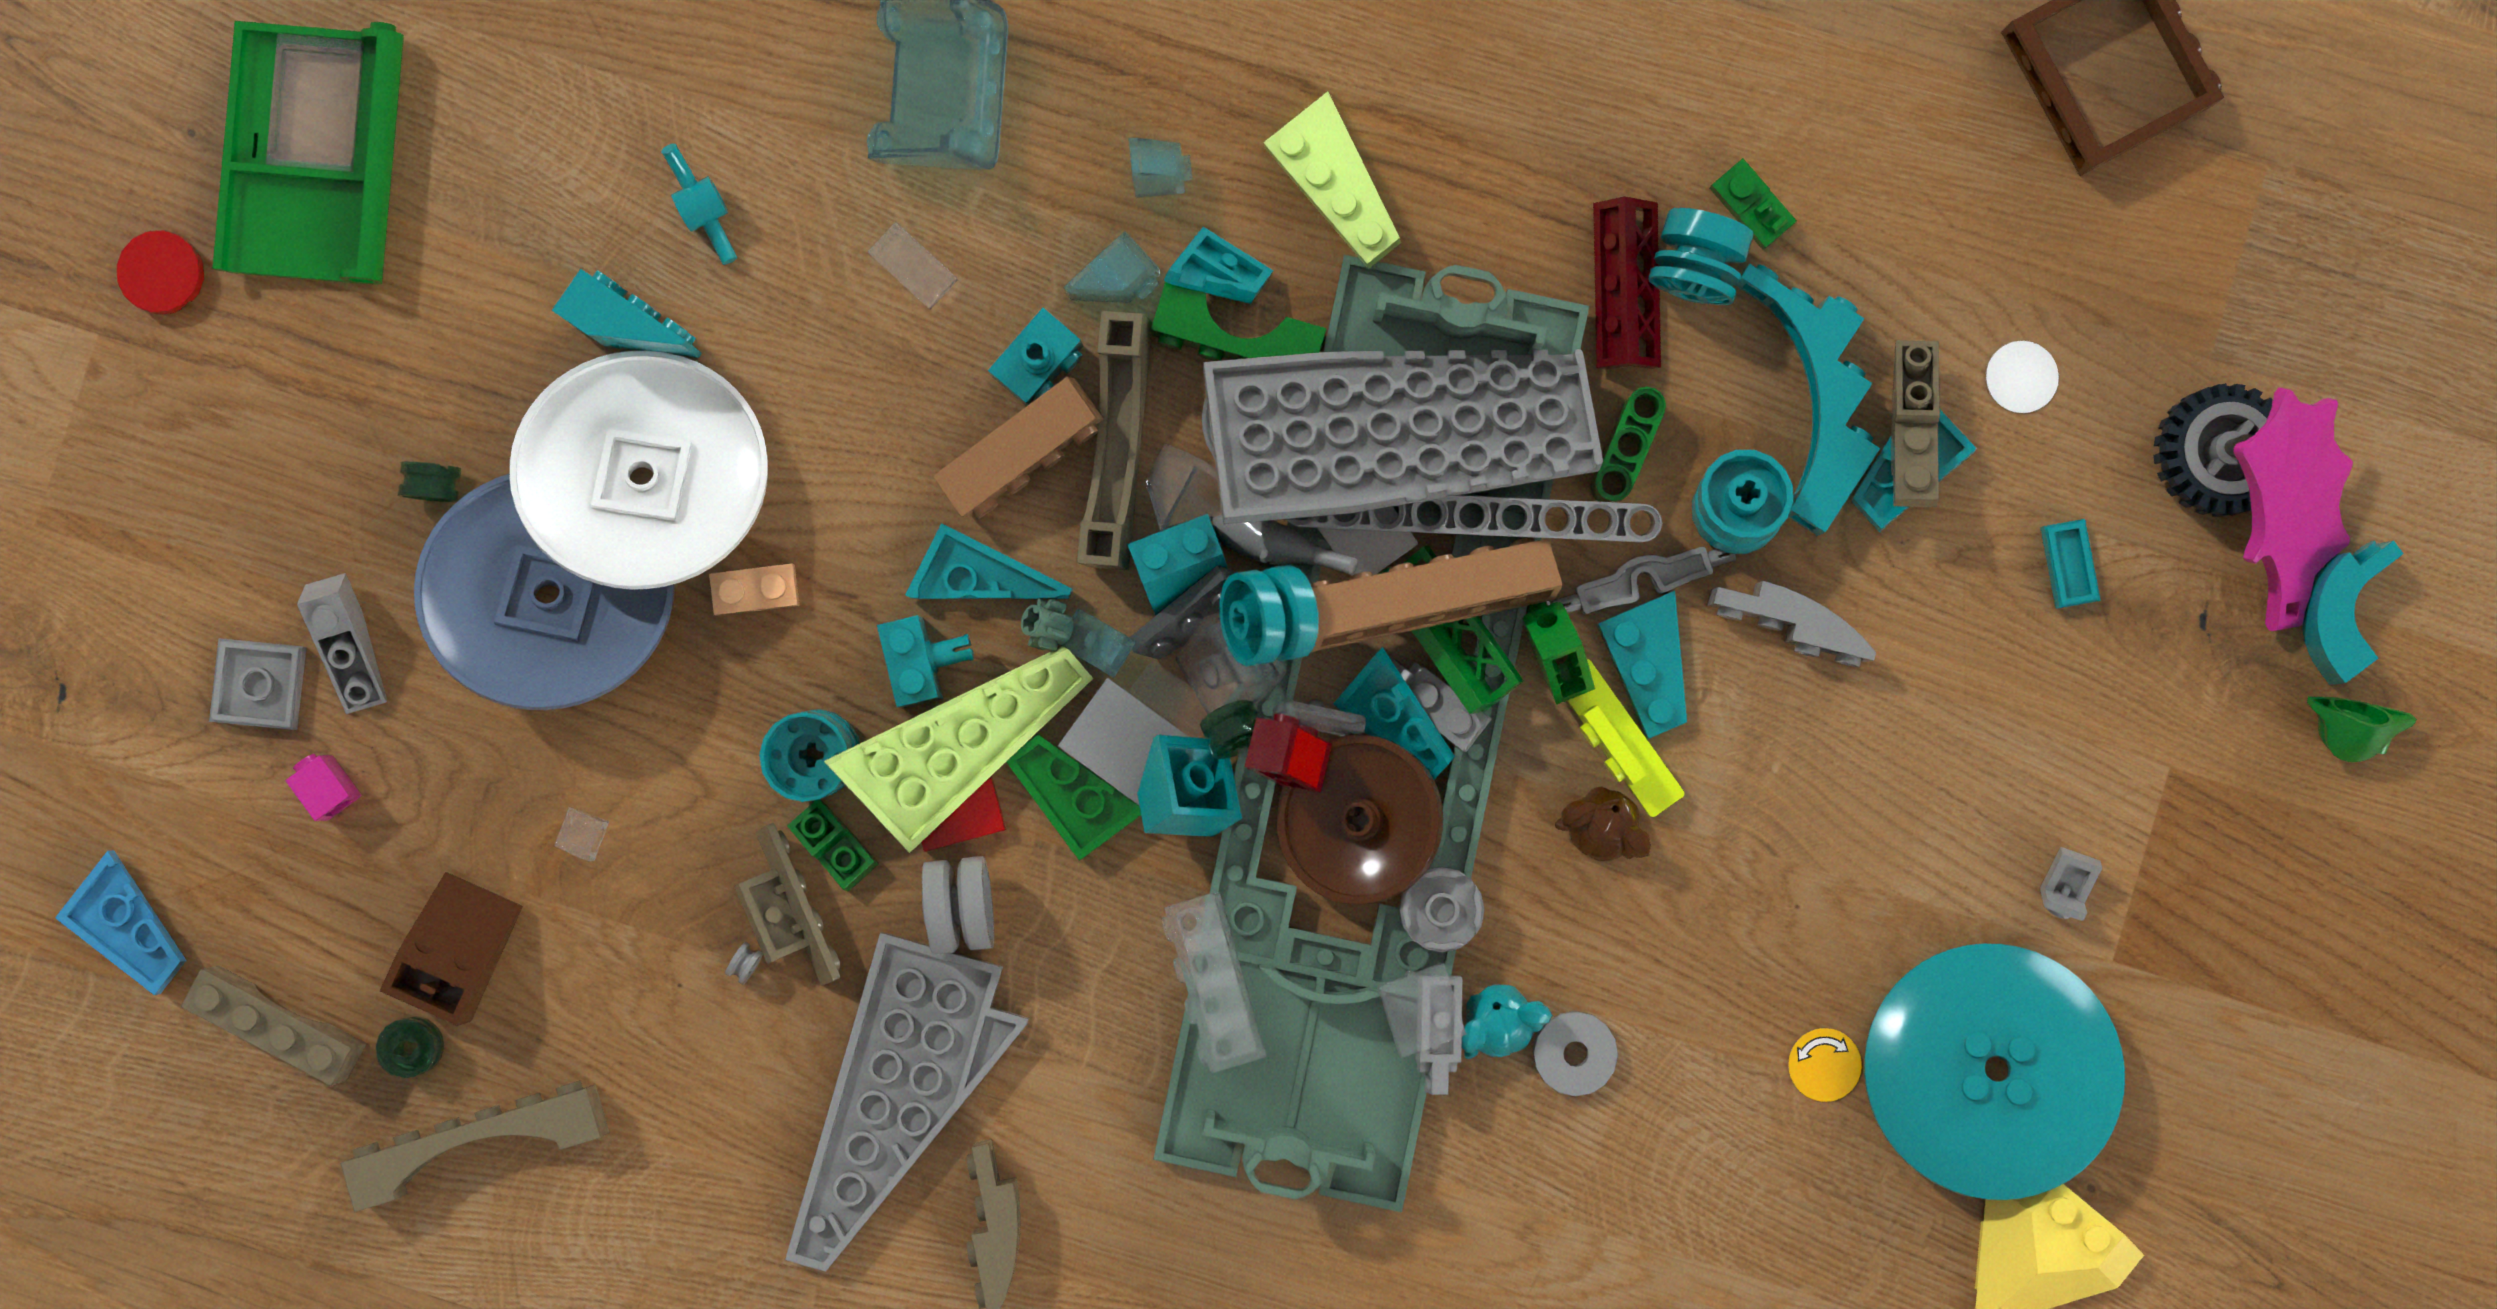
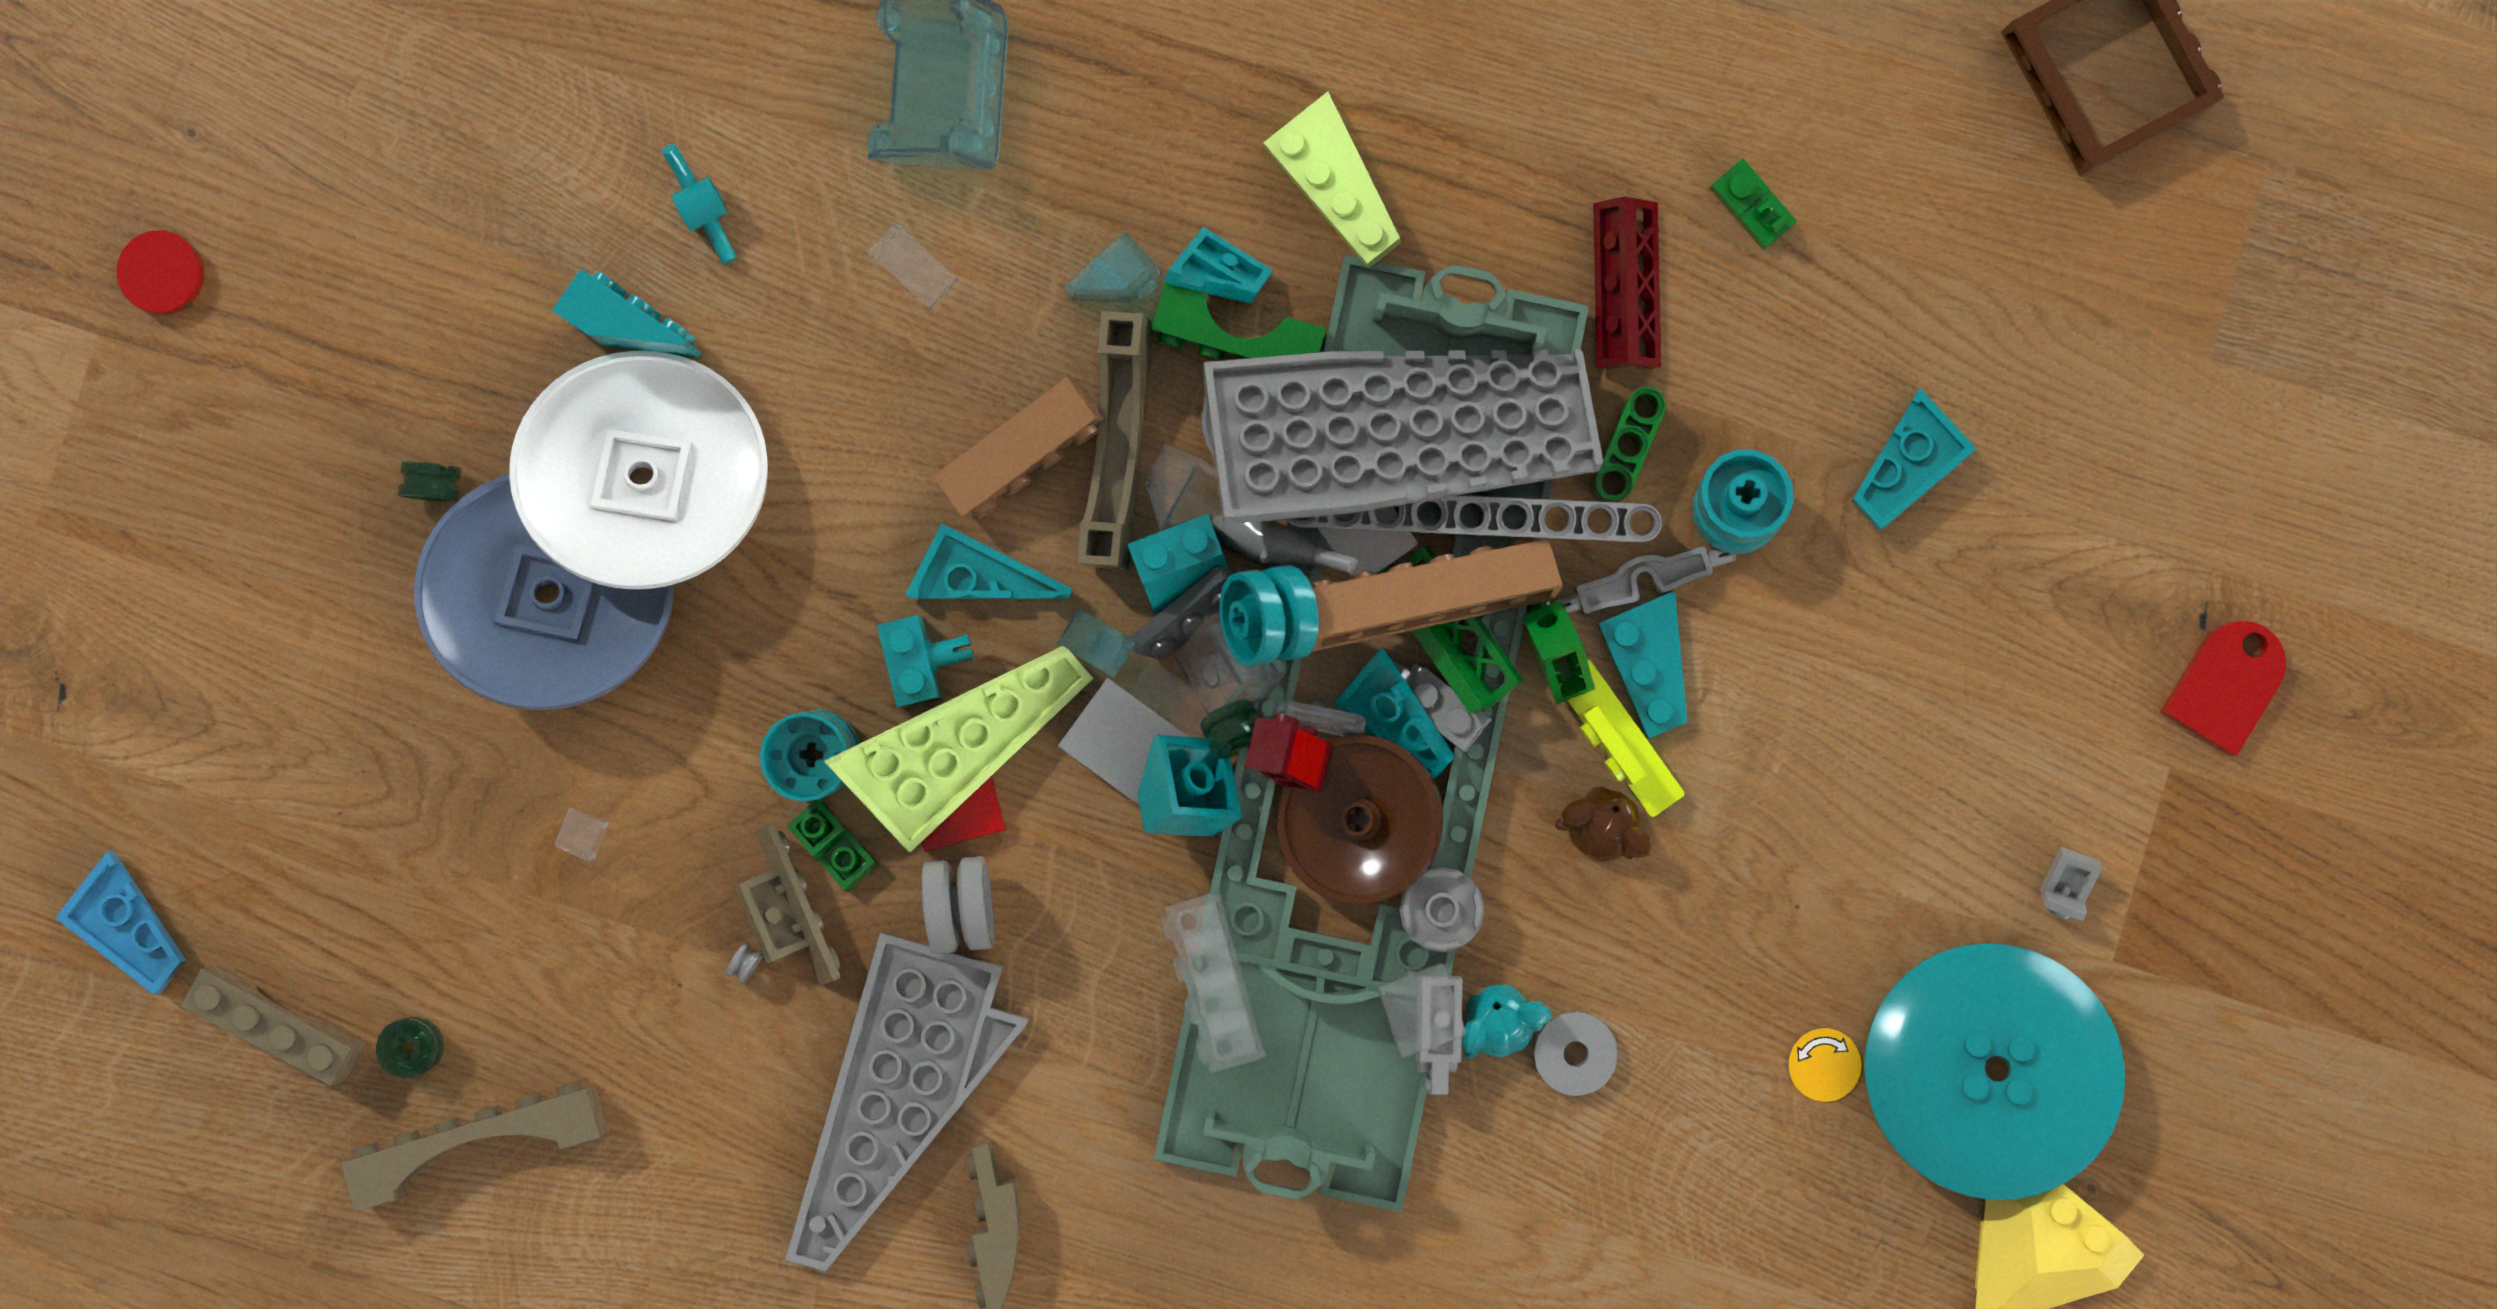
light grey tile [209,638,307,730] -> none
green piece [212,21,404,285] -> none
dark pink brick [285,754,362,821] -> none
light grey slope [297,573,387,714] -> none
reddish brown slope [380,872,523,1026] -> none
light nougat plate [709,563,800,616] -> none
teal brick [988,307,1083,406] -> none
green wing [1006,734,1141,861] -> none
sand green gear [1021,598,1073,651] -> none
clear light blue slope [1129,138,1192,198] -> none
teal wheel [1648,208,1753,305] -> none
light grey slope [1707,581,1876,667] -> none
teal arch [1735,264,1880,536] -> none
dark tan slope [1891,340,1940,507] -> none
white sticker [1986,341,2059,413] -> none
teal tile [2040,519,2101,609] -> none
wheel [2153,383,2273,517] -> none
dark pink animal [2233,387,2353,631] -> none
teal arch [2302,540,2404,685] -> none
green hat [2307,696,2417,762] -> none
none -> red tile [2160,621,2286,756]

